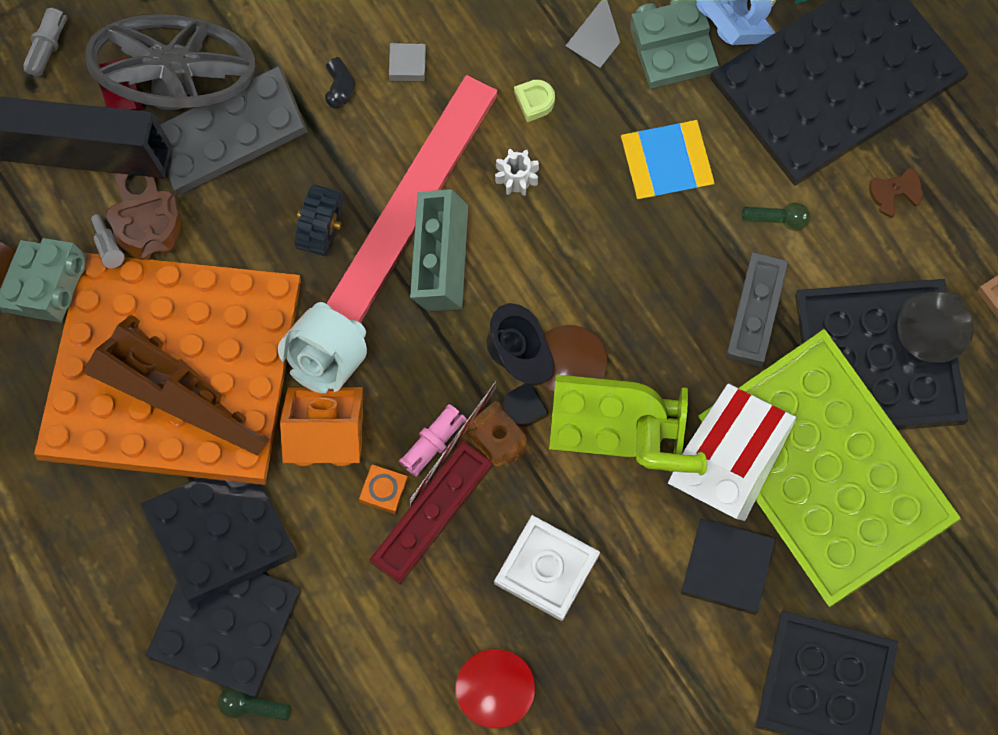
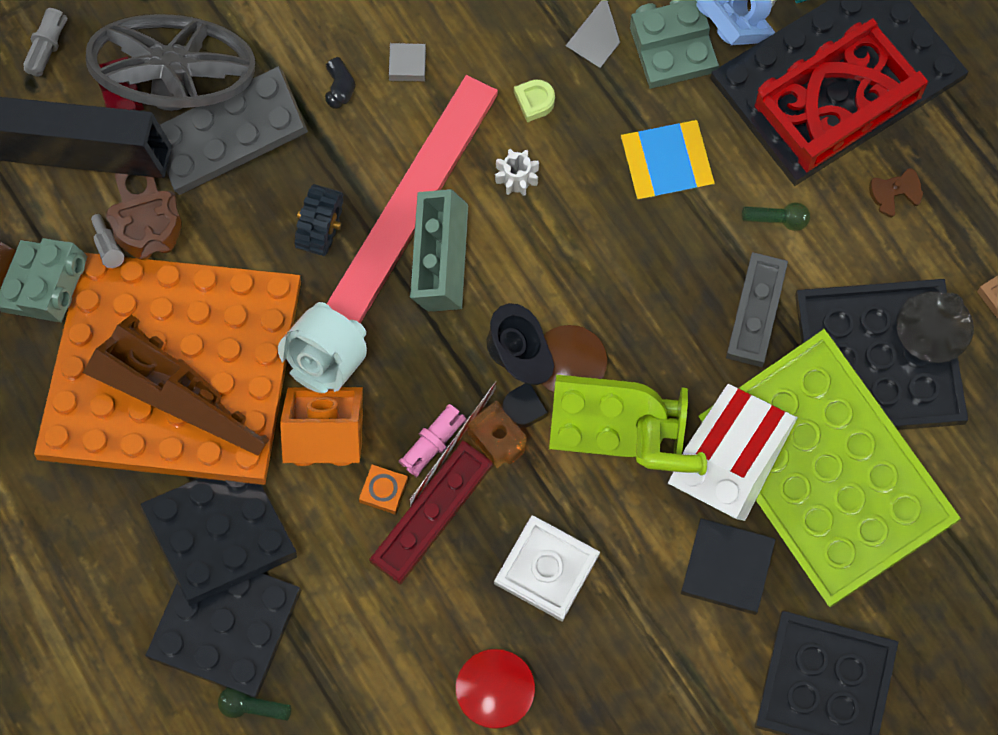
none -> red fence [754,18,929,172]

